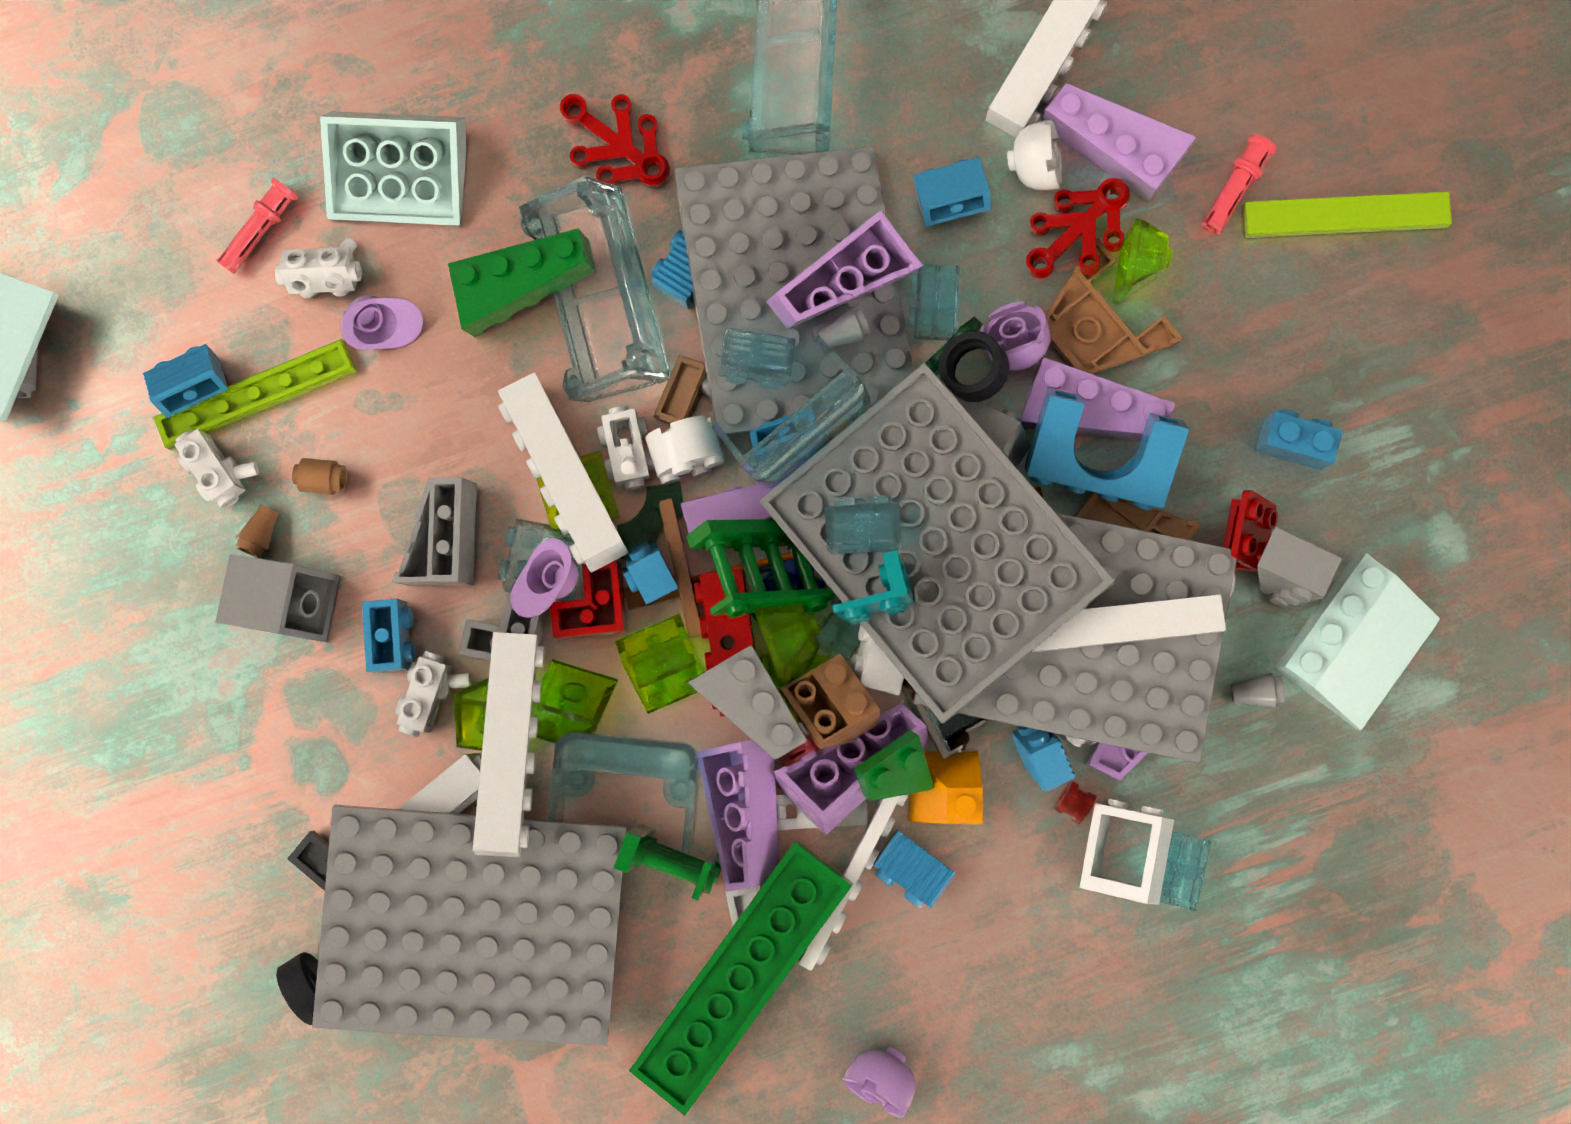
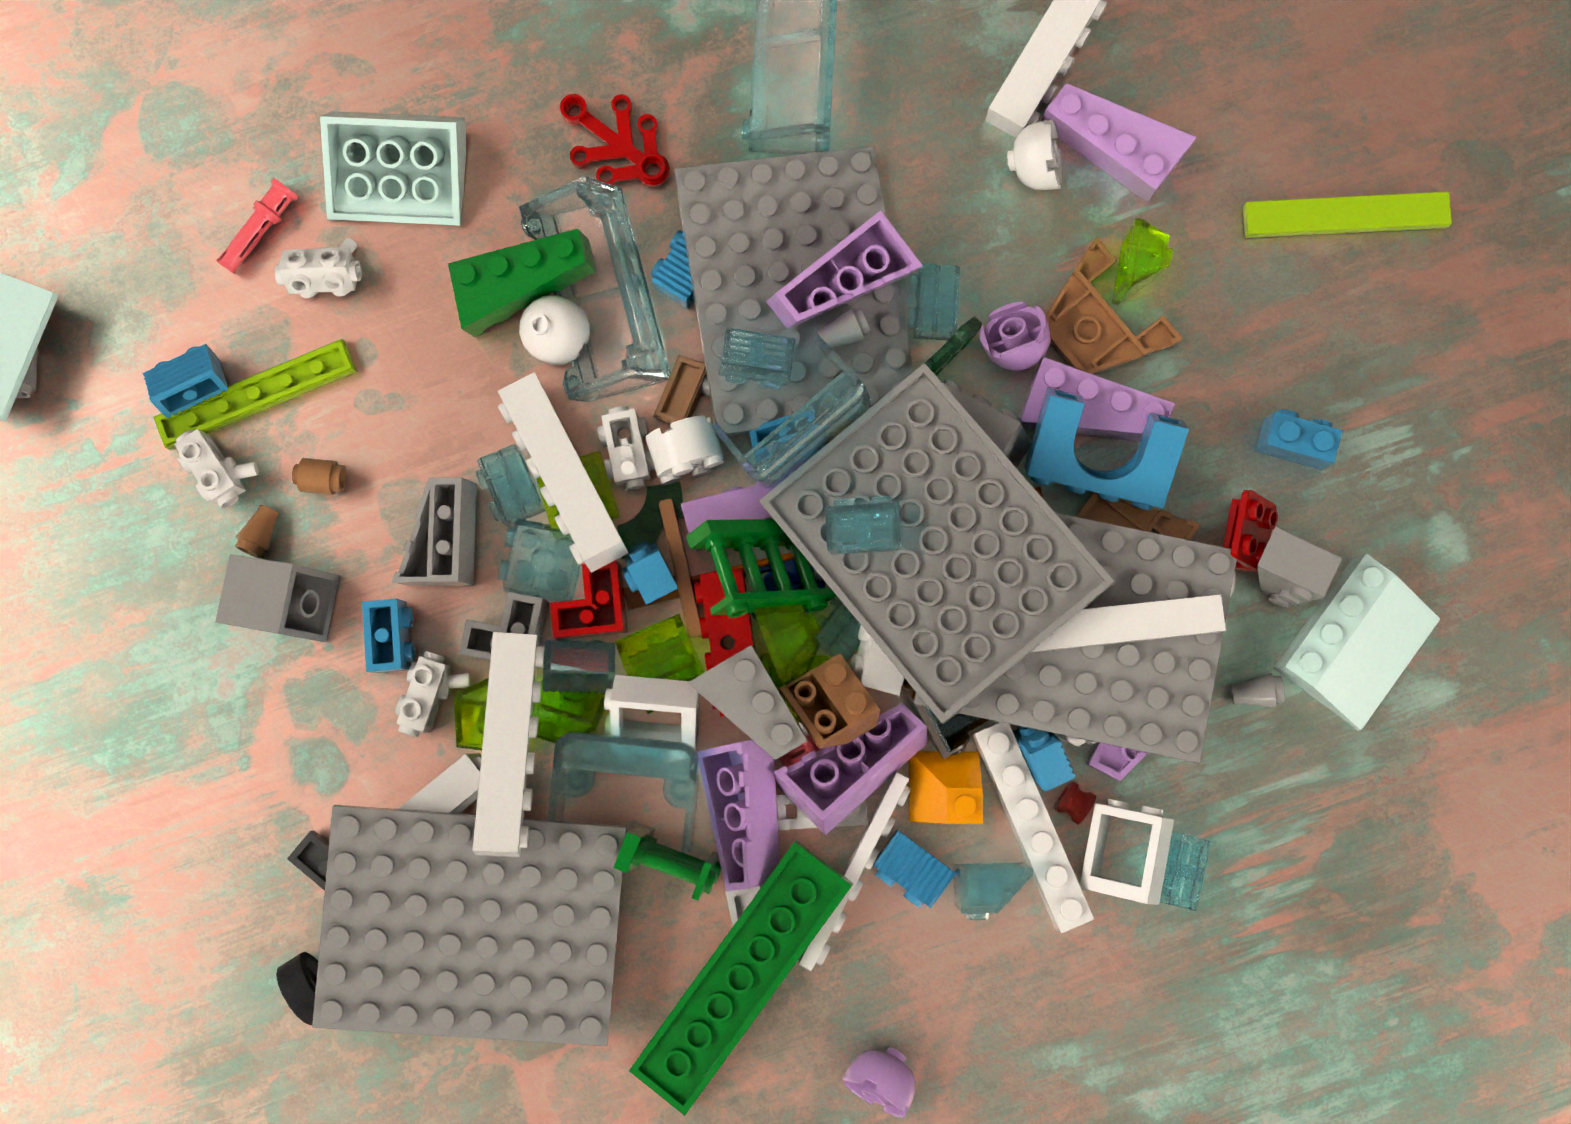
lavender piece [340,295,423,350] -> none
lavender piece [510,538,578,618] -> none
teal bracket [832,550,914,624] -> none
green wing [854,730,934,801] -> none
dark azure brick [913,157,991,227] -> none
black tyre [938,331,1010,402] -> none
red plant [1026,178,1130,279] -> none
coral pin [1201,134,1277,235] -> none
none -> clear light blue brick [475,444,546,526]
none -> white cylinder [519,296,590,365]
none -> clear light blue brick [543,639,615,694]
none -> white window [604,675,700,756]
none -> clear light blue slope [953,862,1033,920]
none -> white brick [971,722,1094,934]

